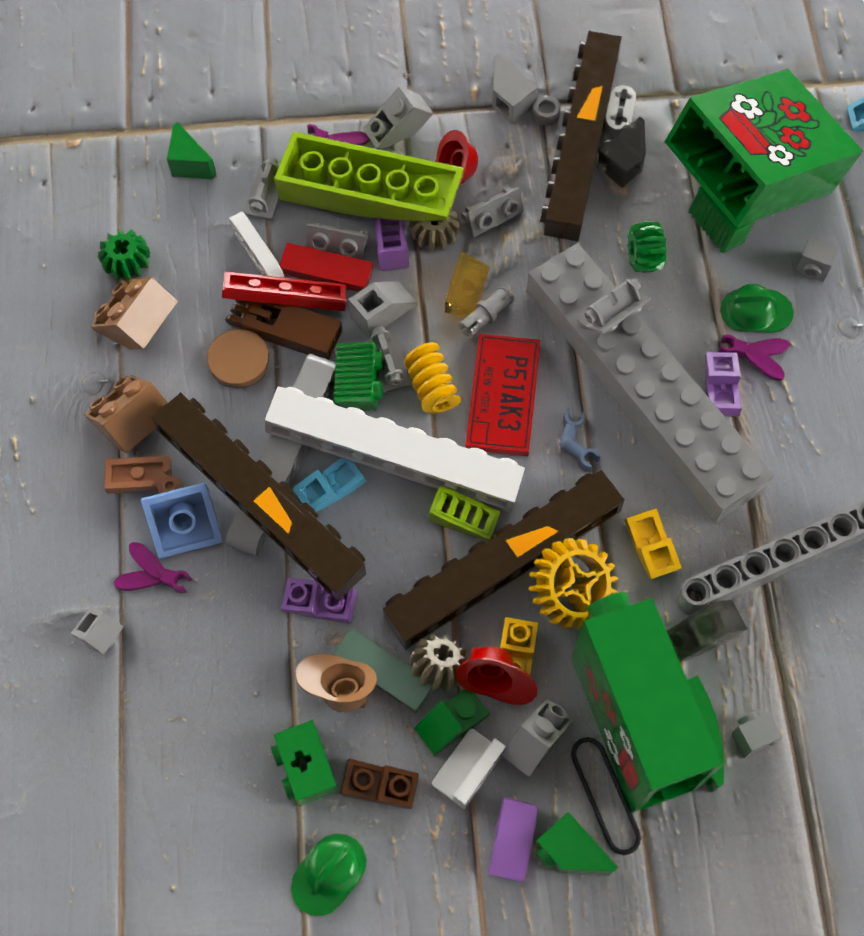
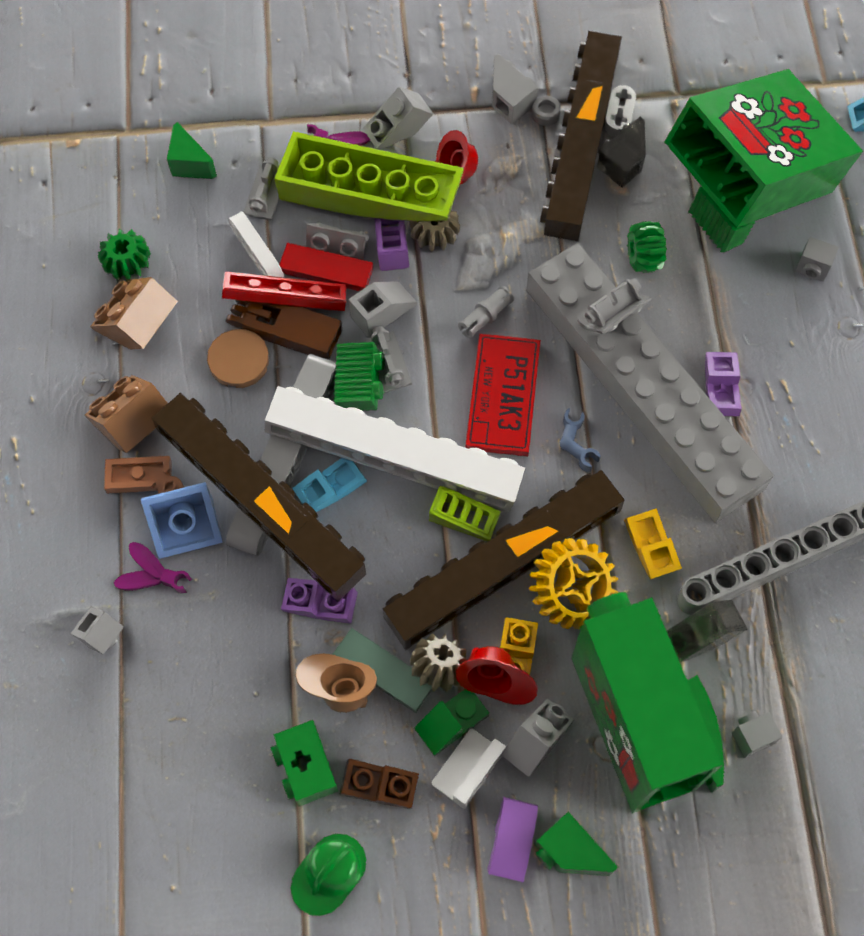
yellow piece [404,342,461,414] -> none
clear yellow slope [445,252,489,318] -> none
light grey hinge [461,187,524,237] -> none
black piece [571,737,641,855] -> none
magenta piece [718,334,790,381] -> none
green piece [720,283,794,333] -> none

